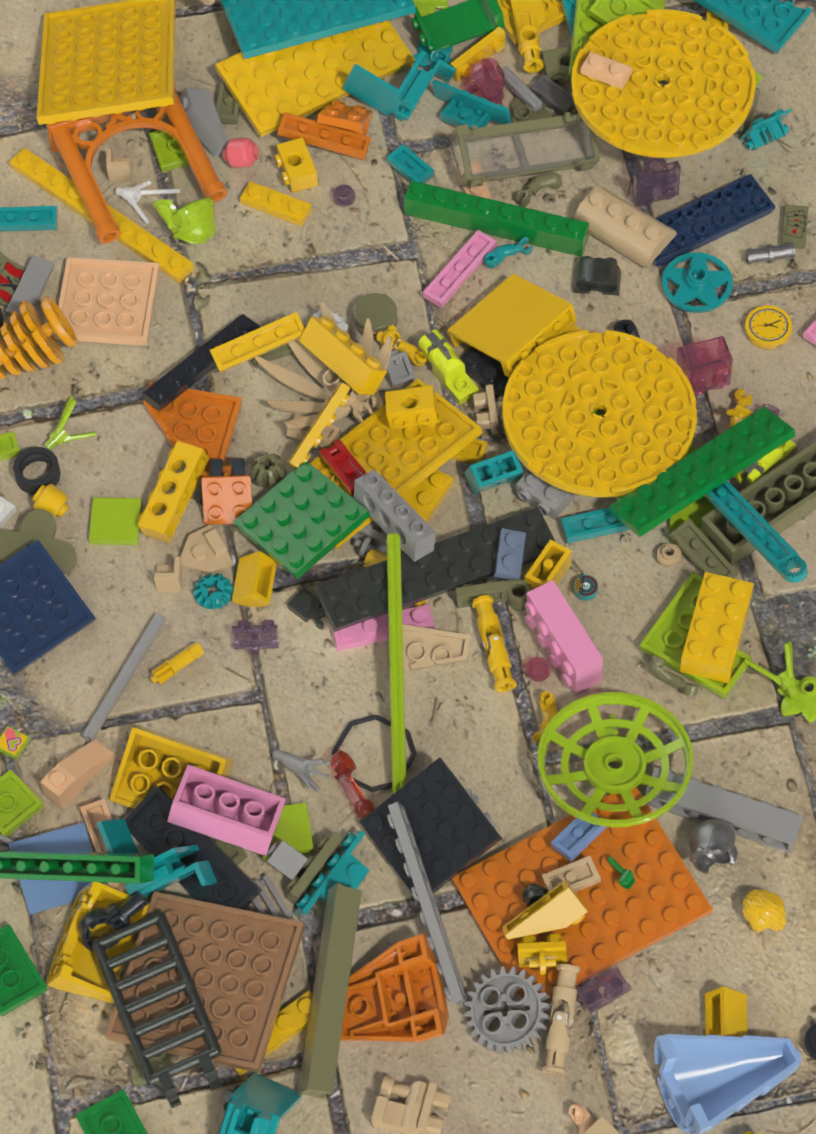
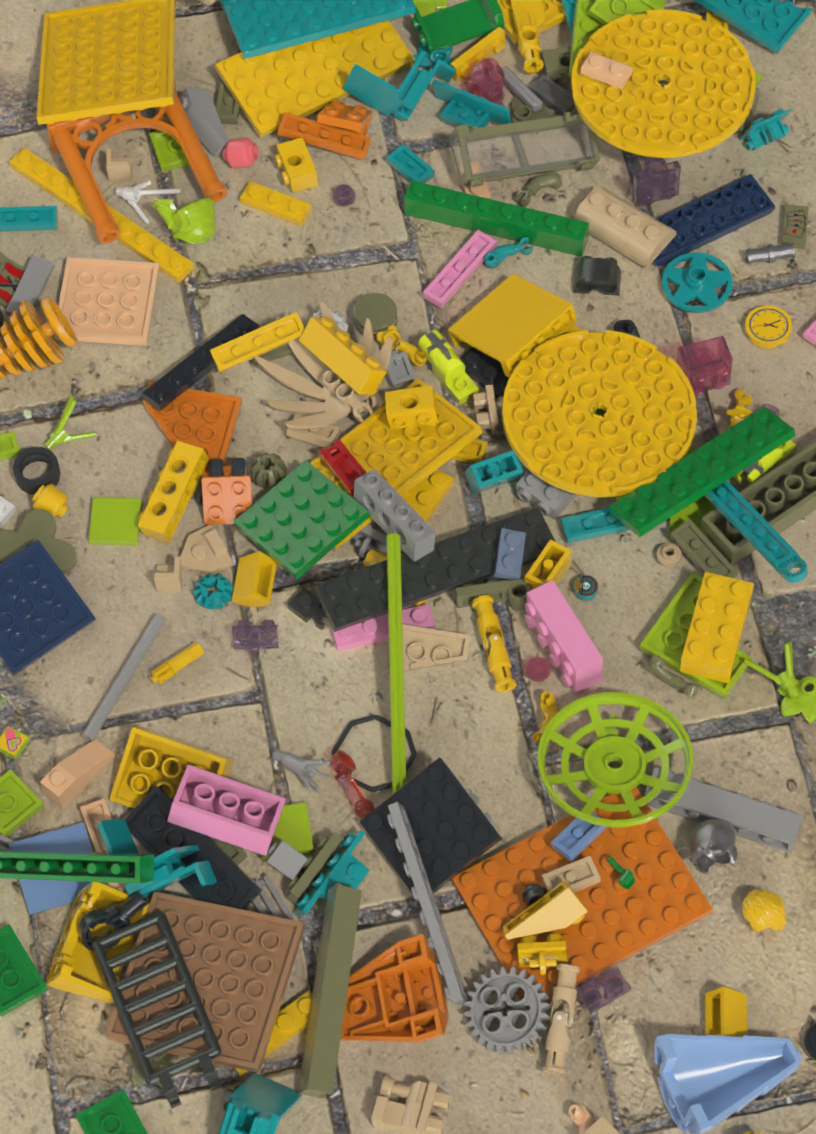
yellow plate [286,383,350,470] -> none

